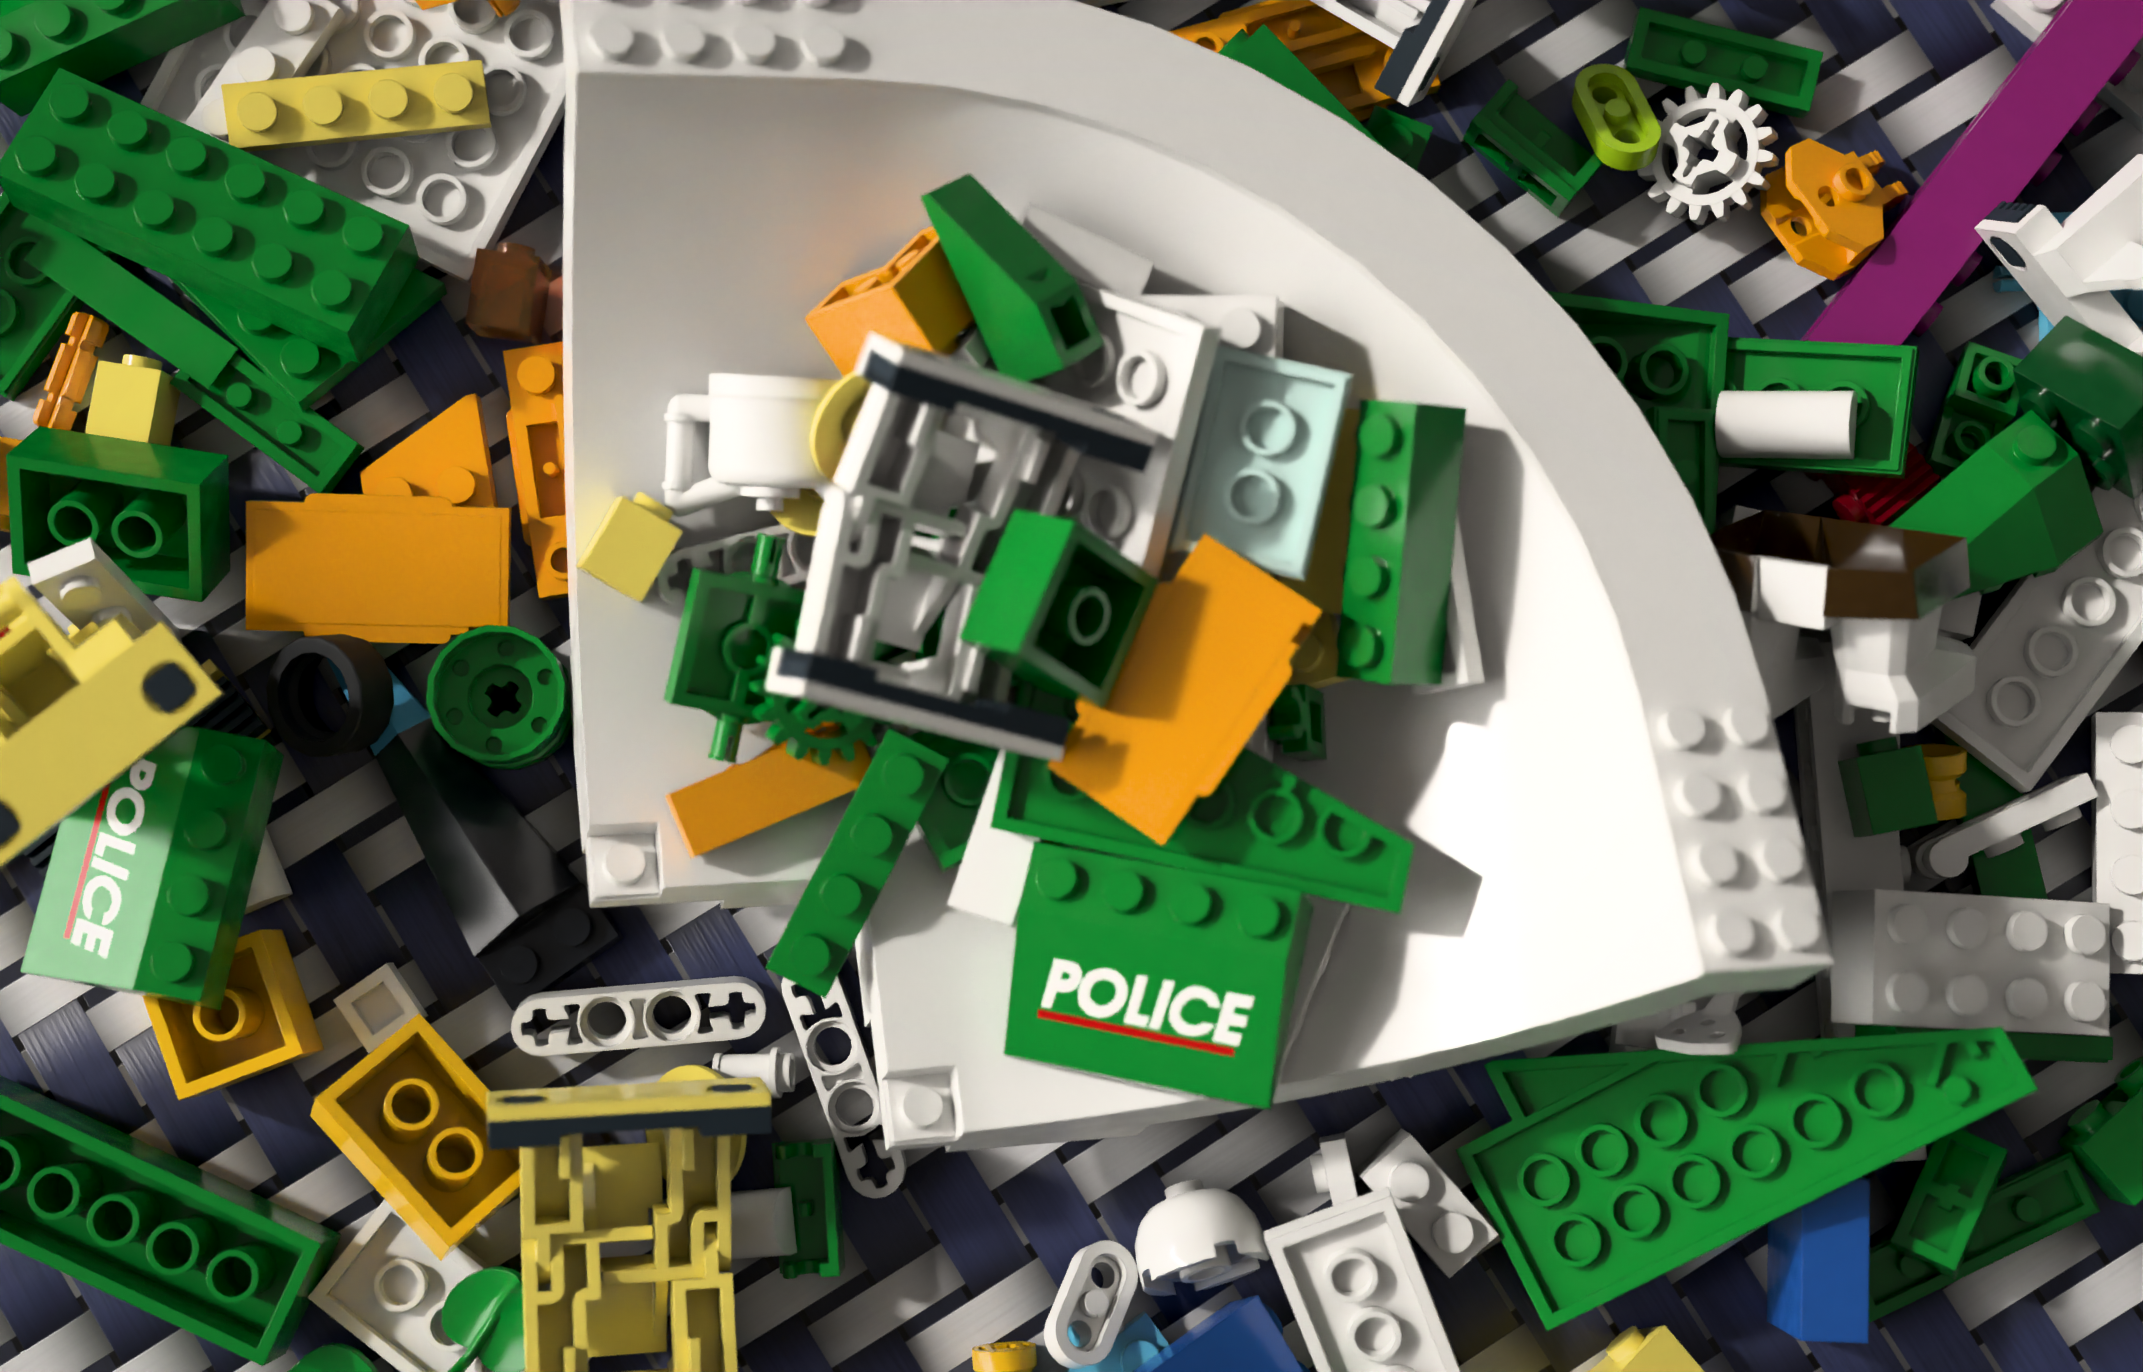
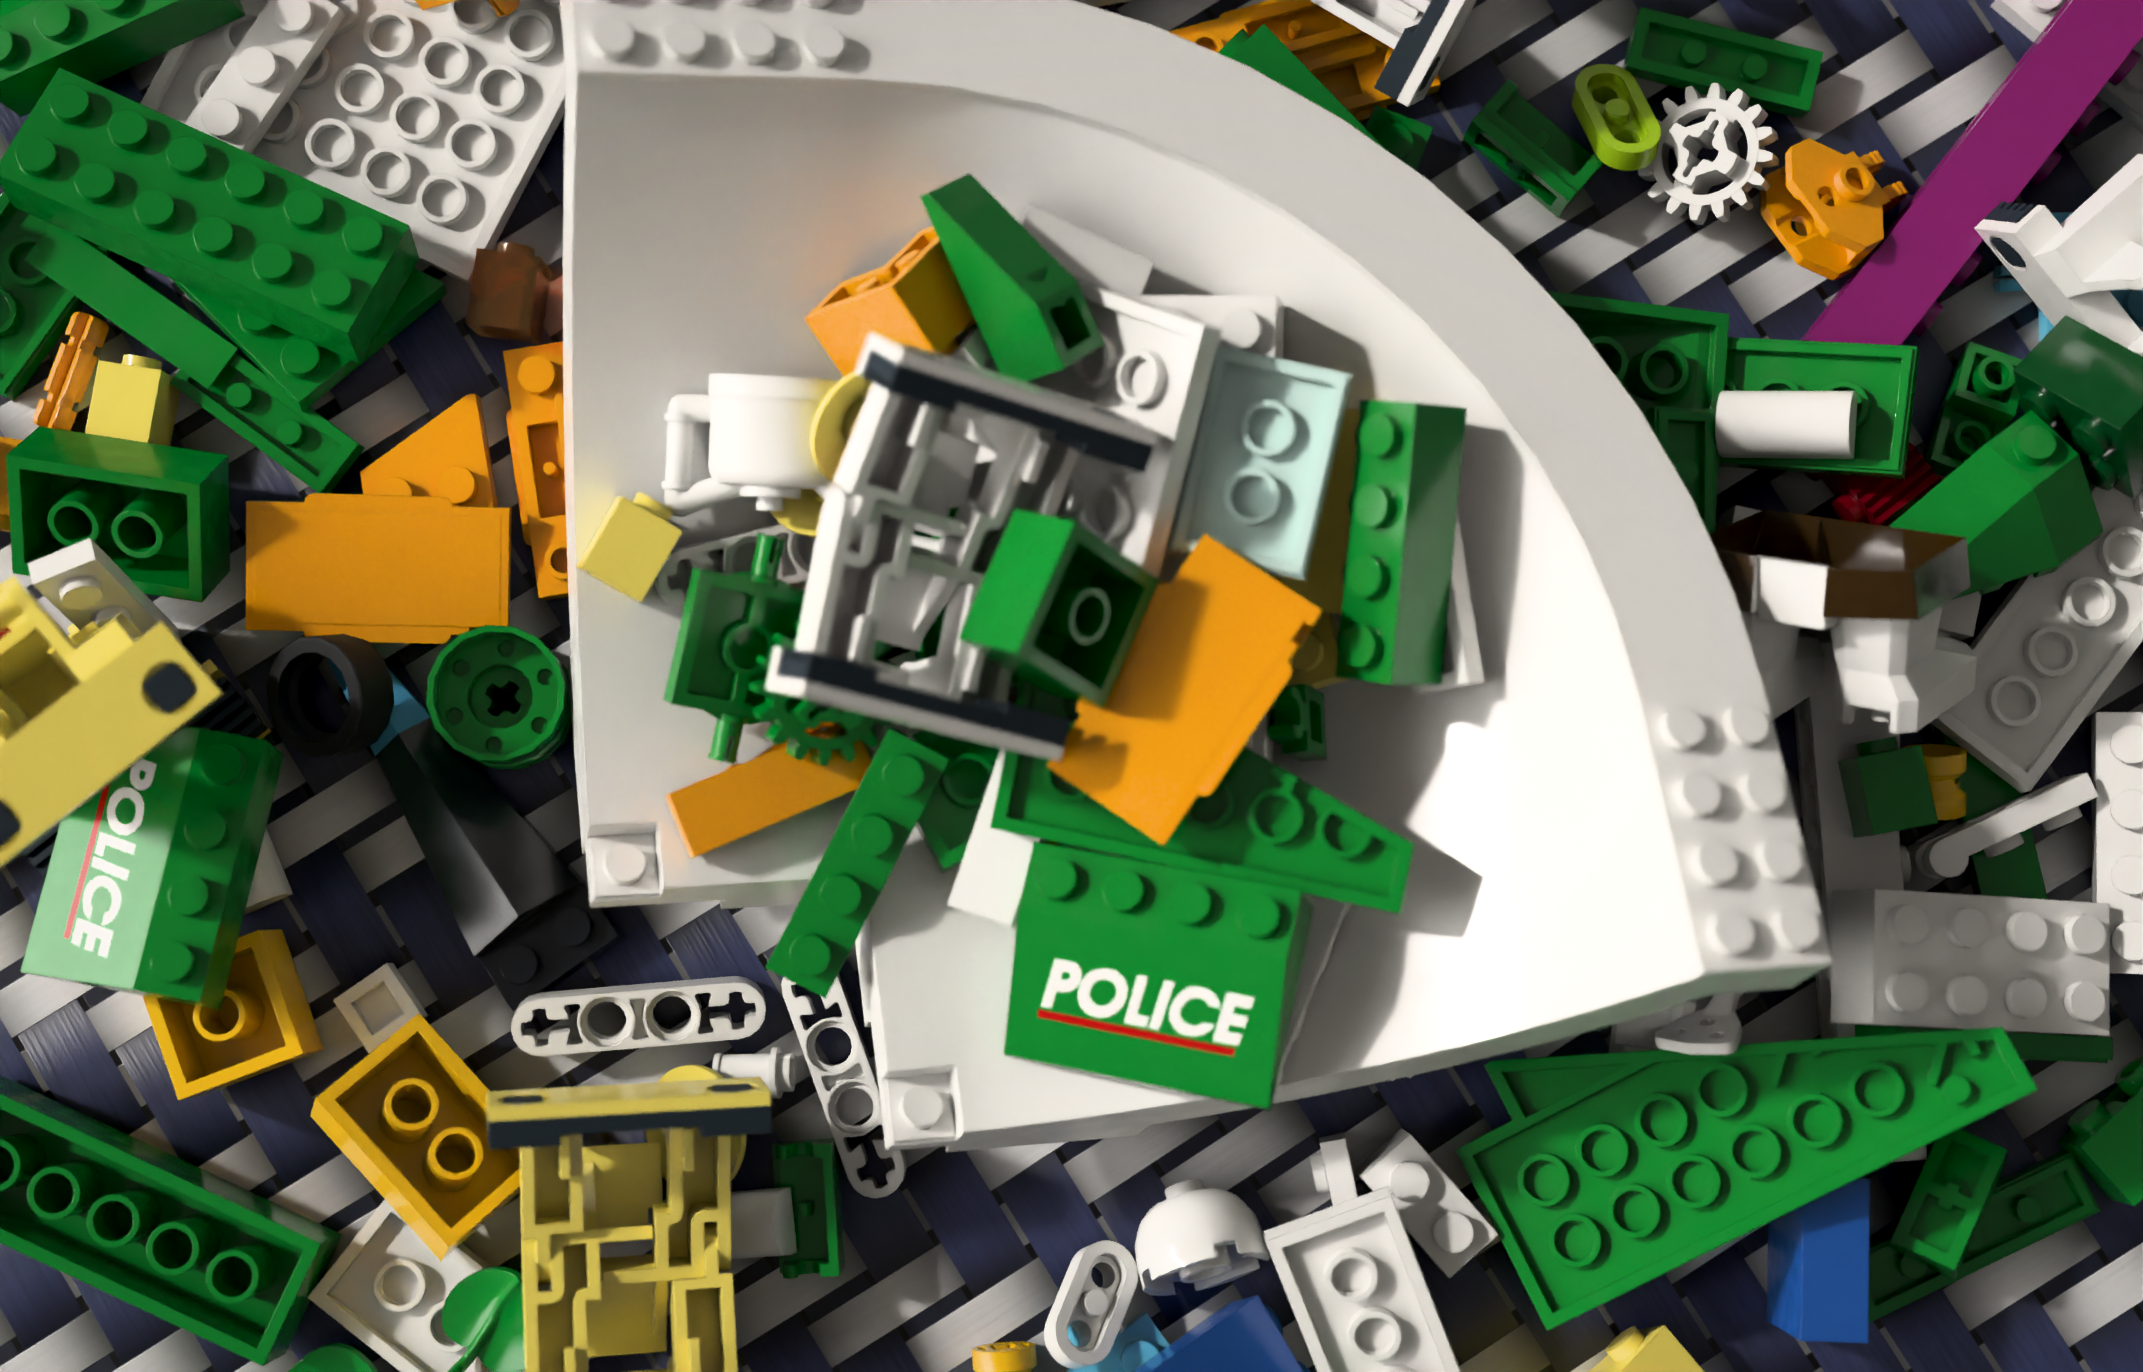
light yellow plate [221,60,492,152] -> none

